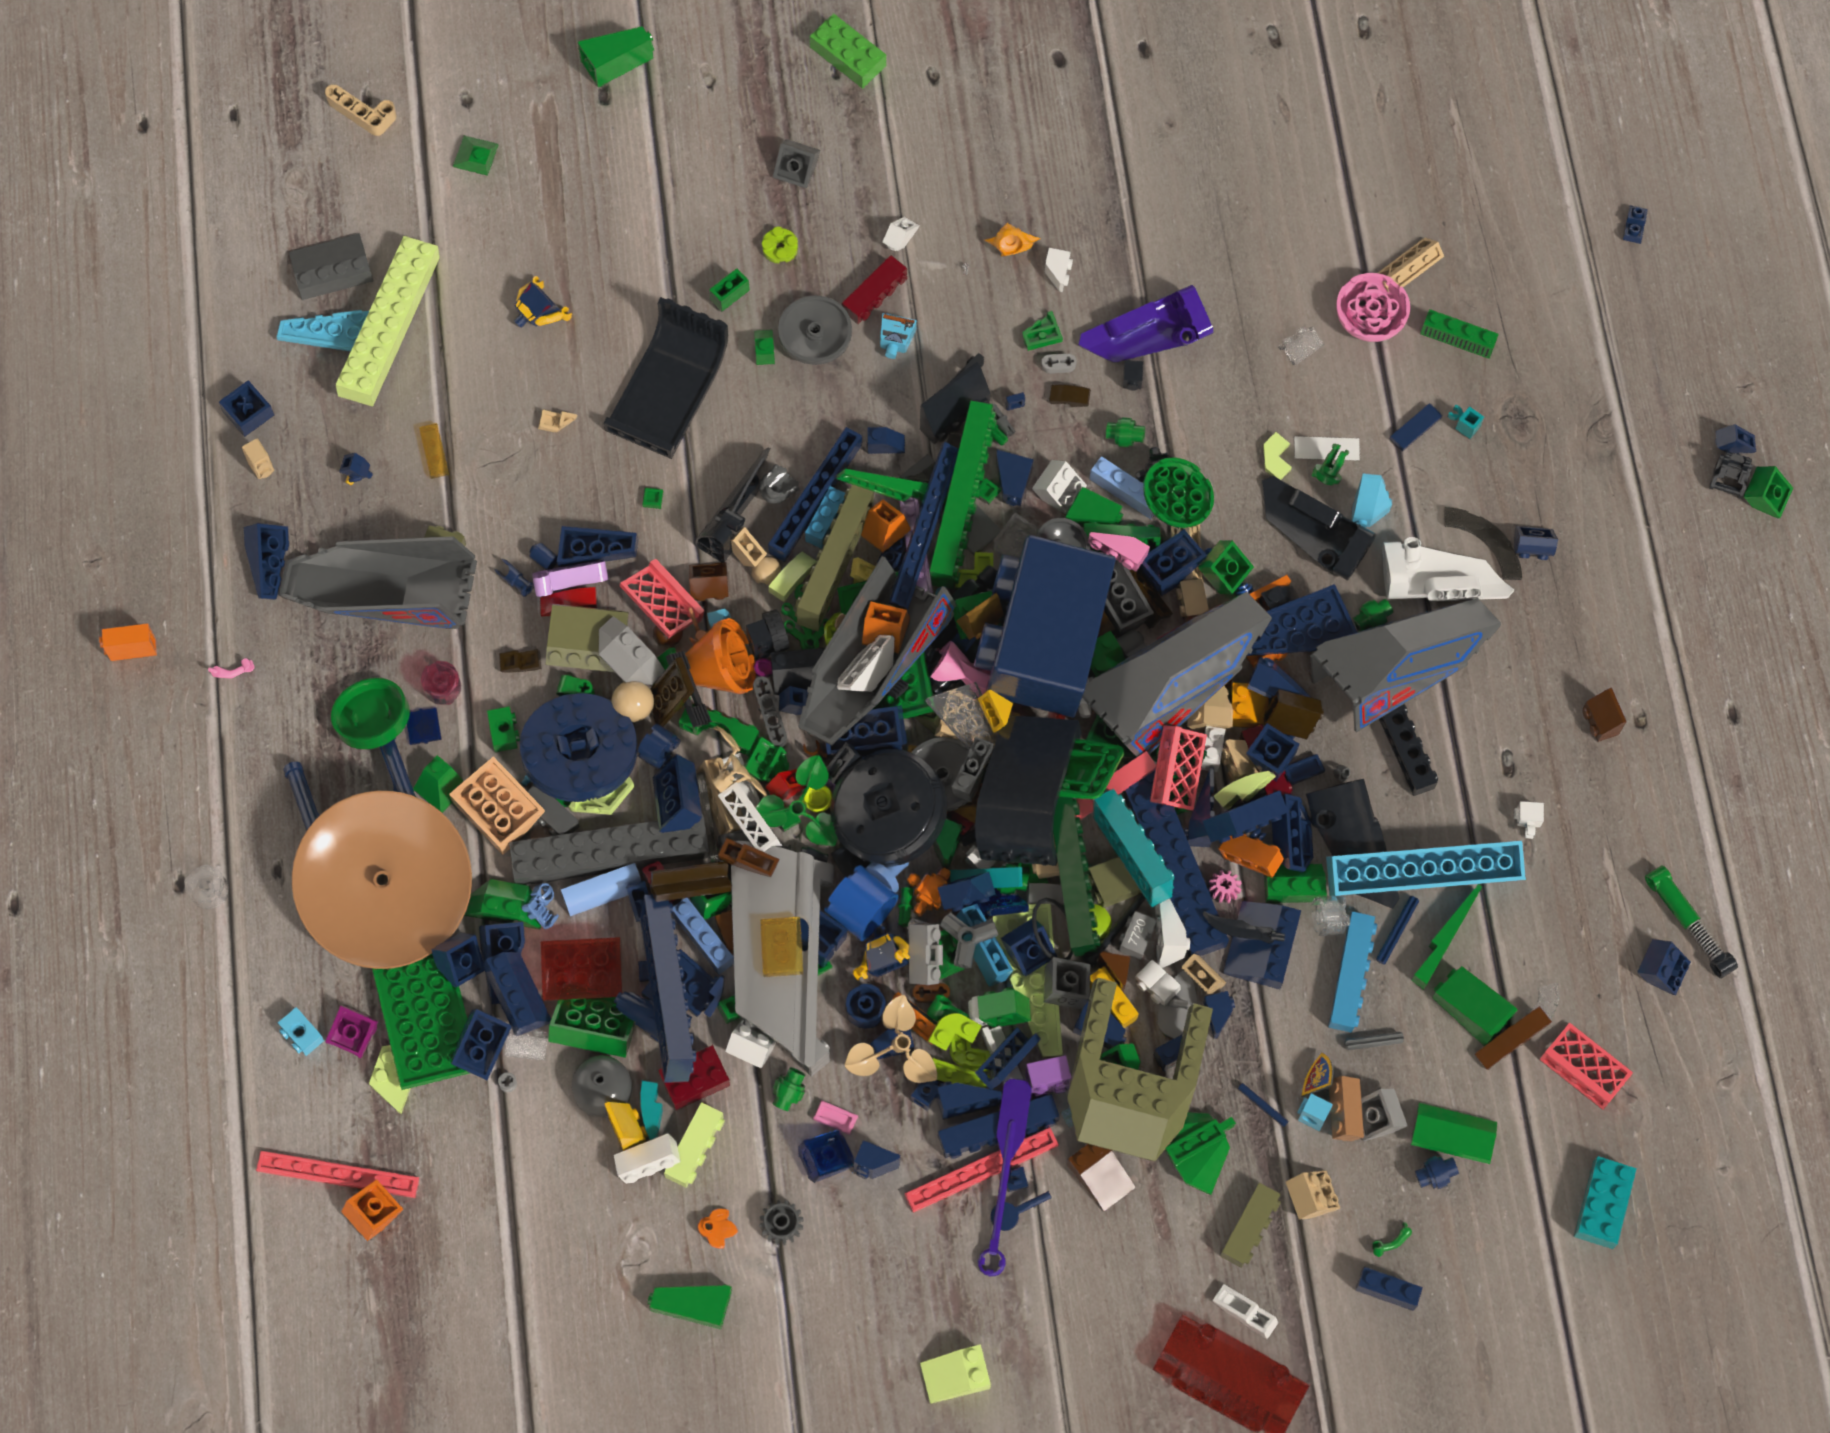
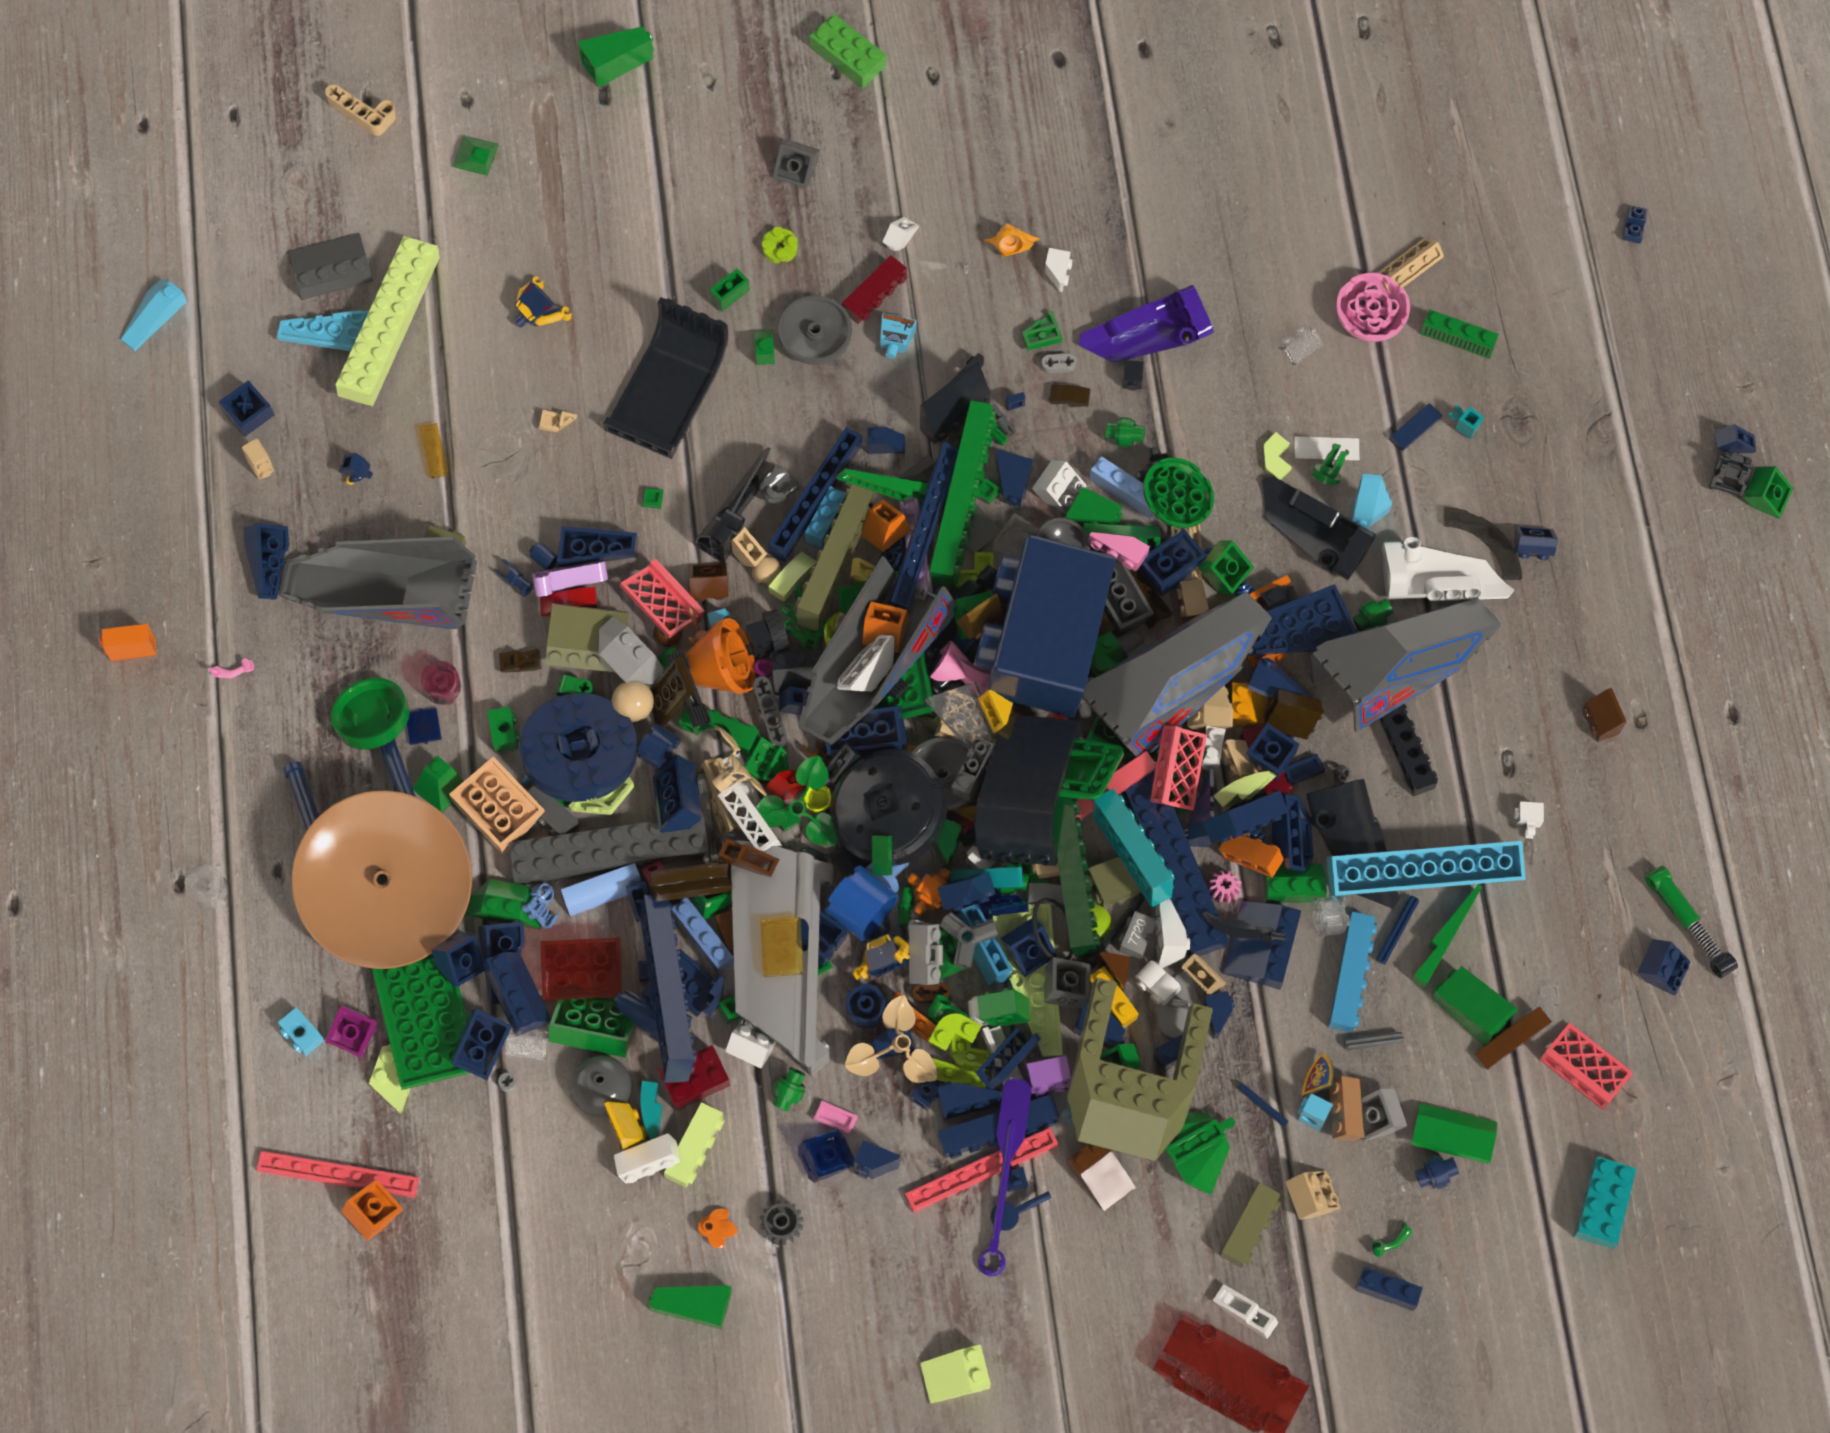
none -> medium azure wedge [121,279,187,352]
none -> green slope [872,835,892,876]

